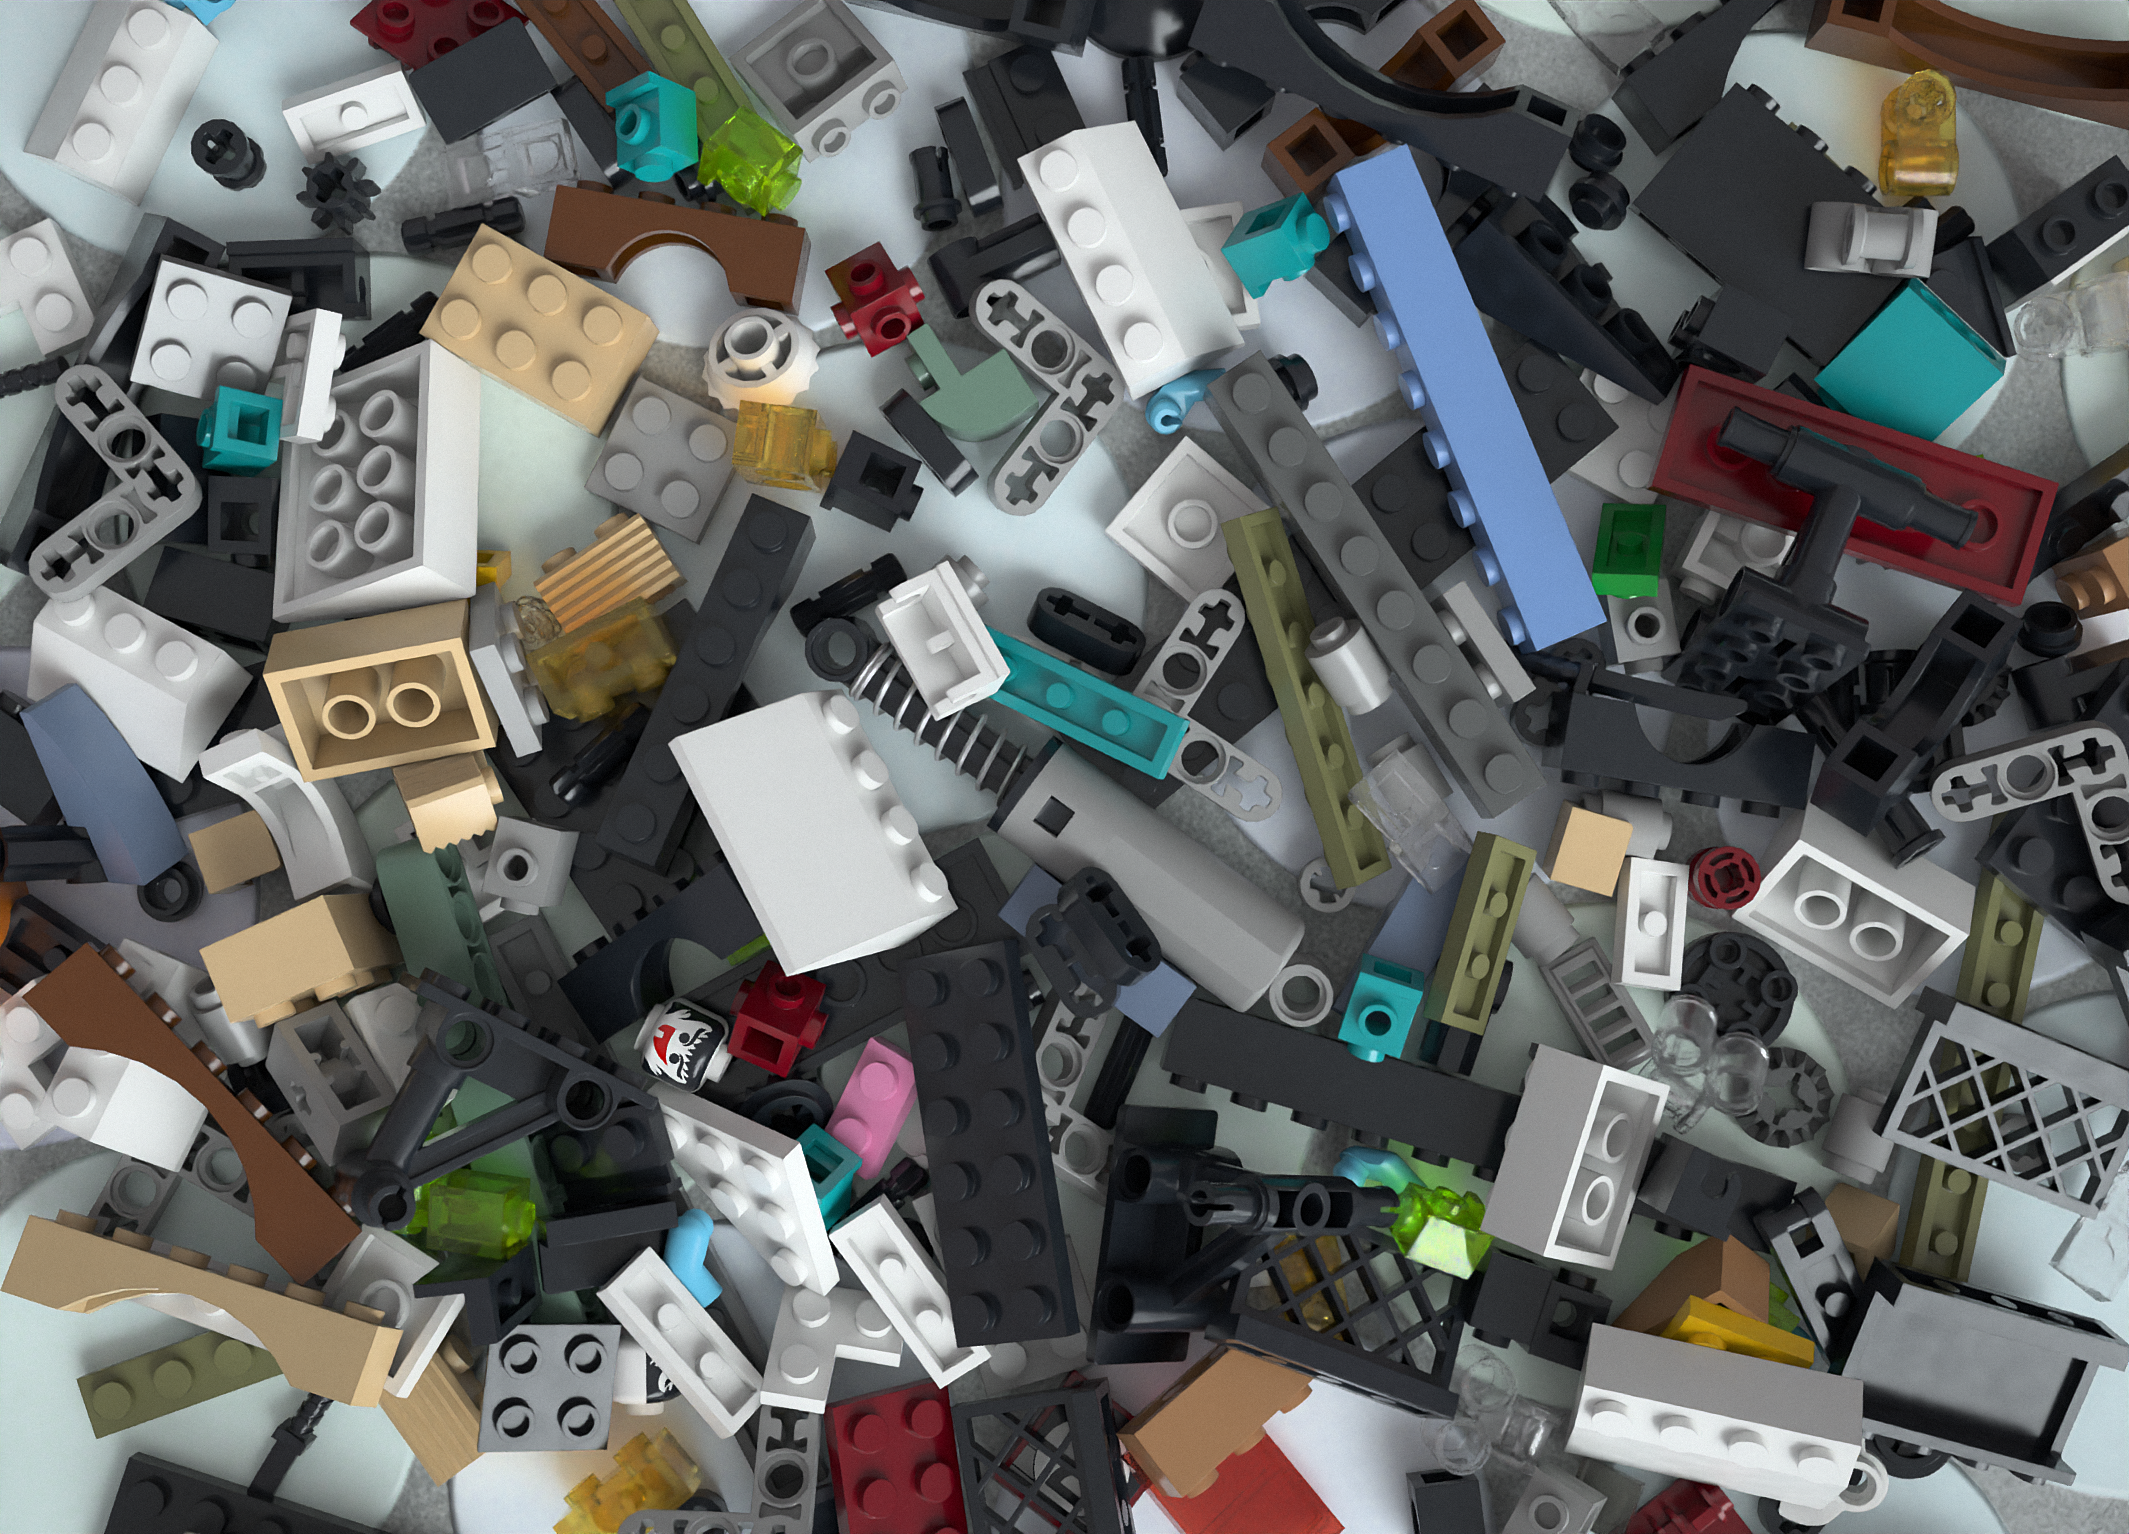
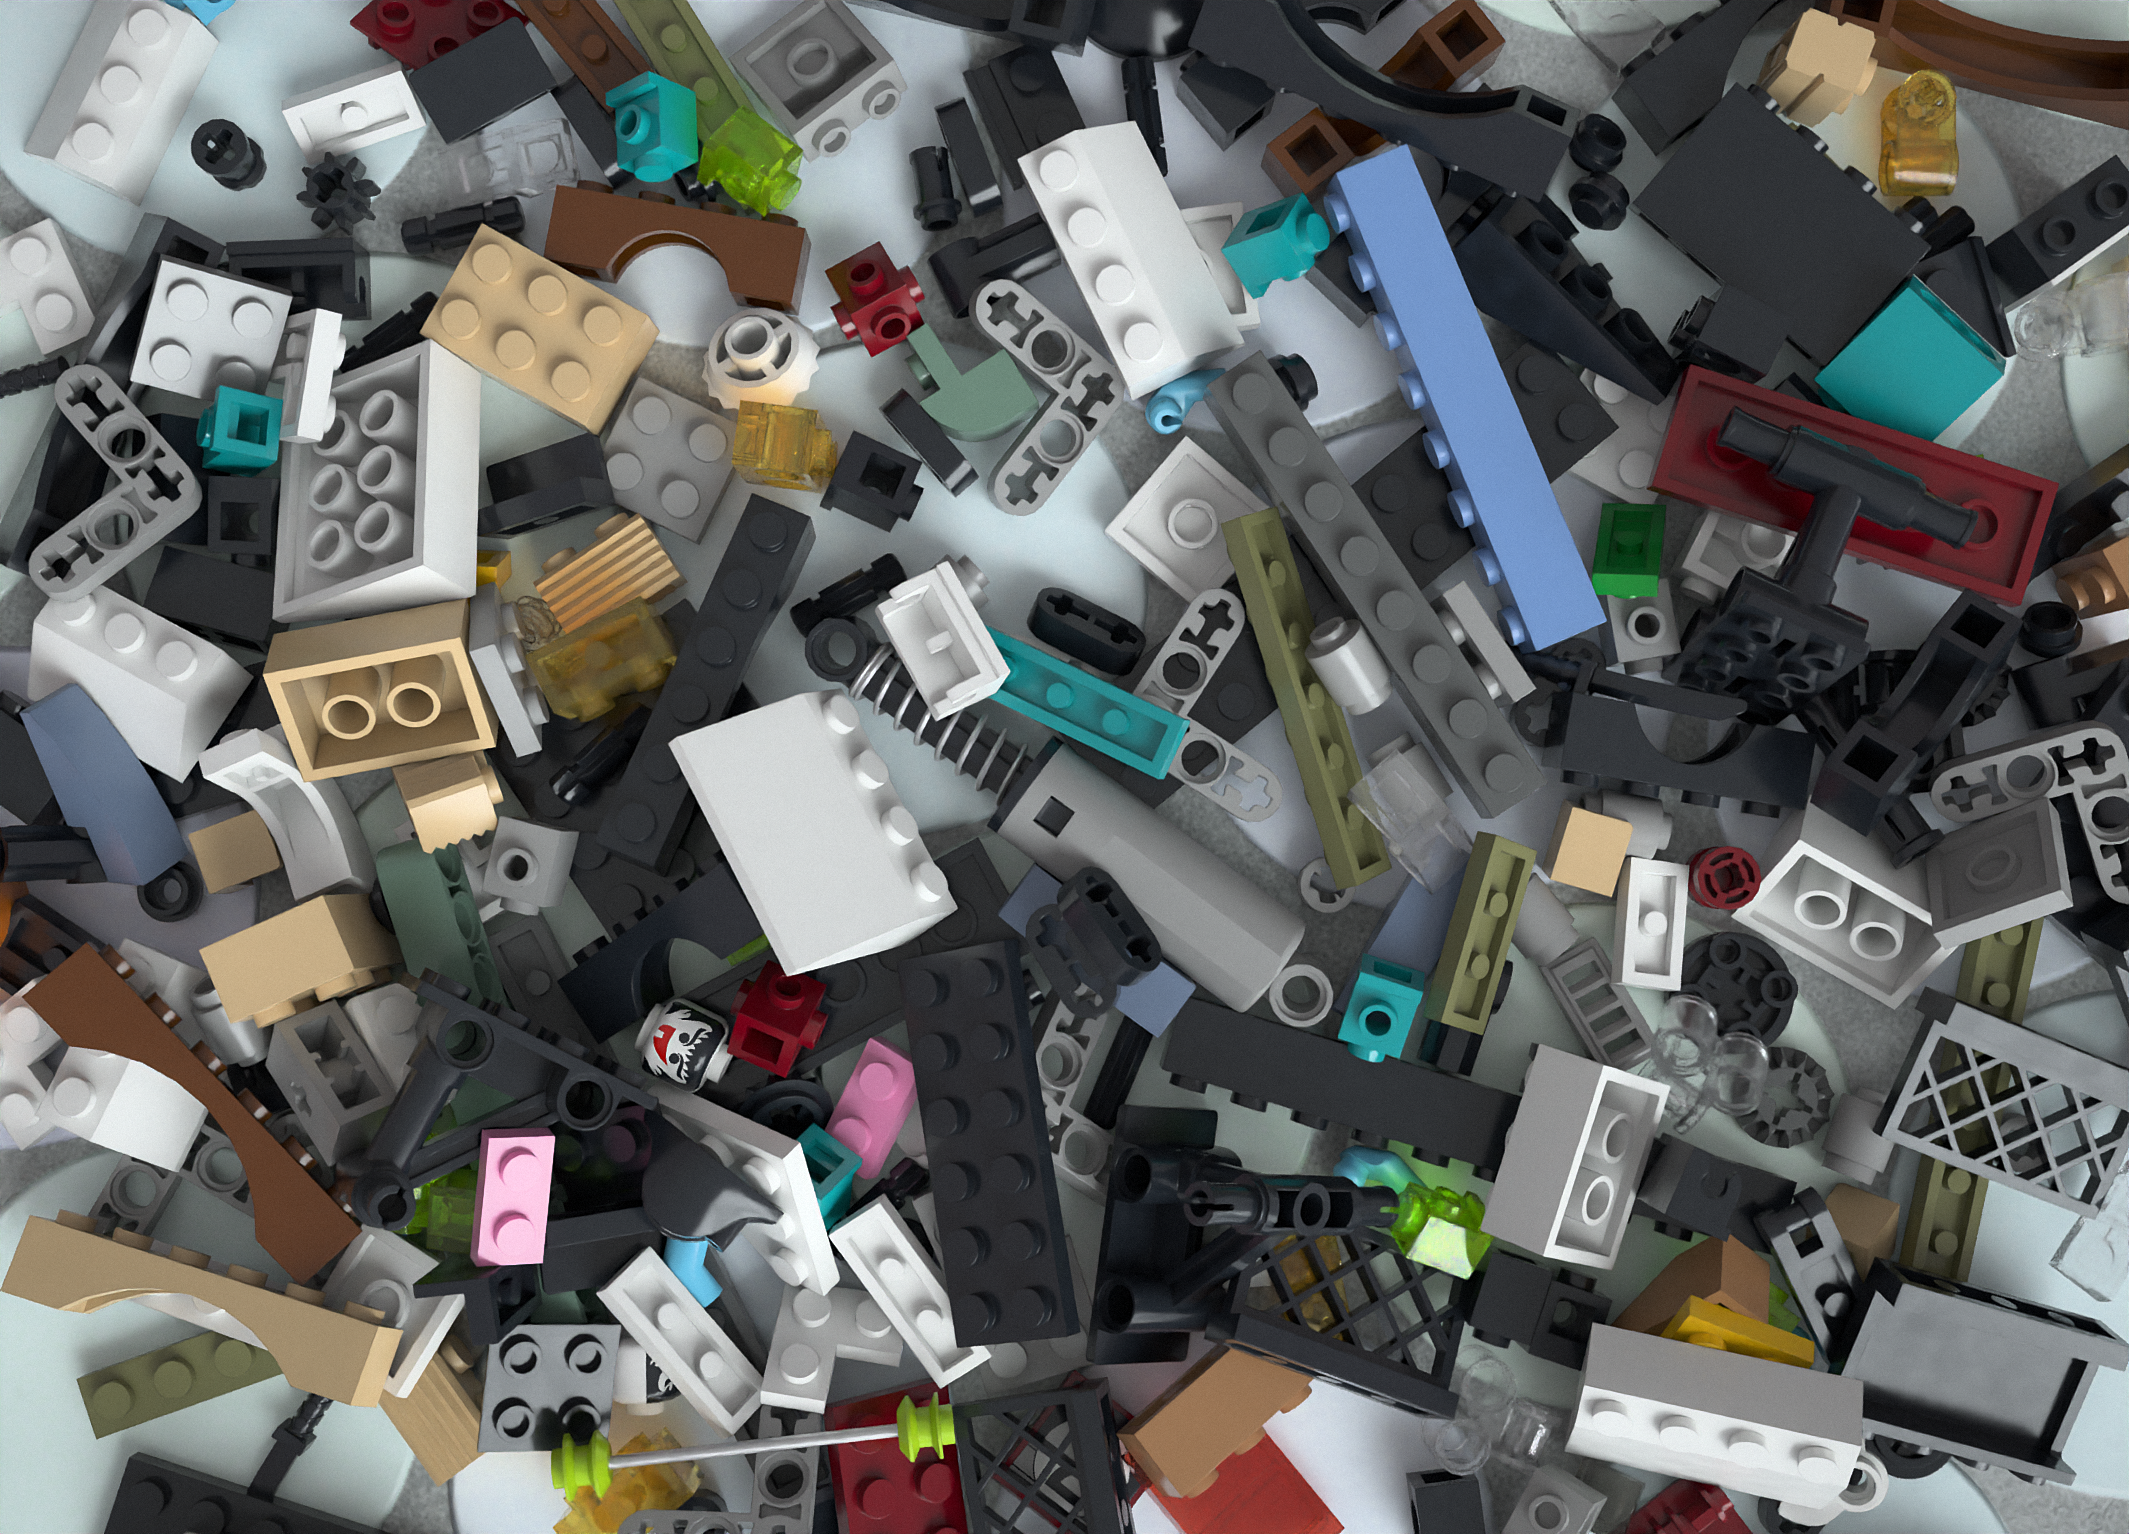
light grey piece [1804,202,1939,278] -> none
none -> bright pink plate [470,1128,555,1267]
none -> black panel [477,433,616,540]
none -> axle [551,1392,956,1501]
none -> black hat [641,1109,784,1253]
none -> tan brick [1755,8,1878,128]
none -> light grey plate [1925,797,2073,950]

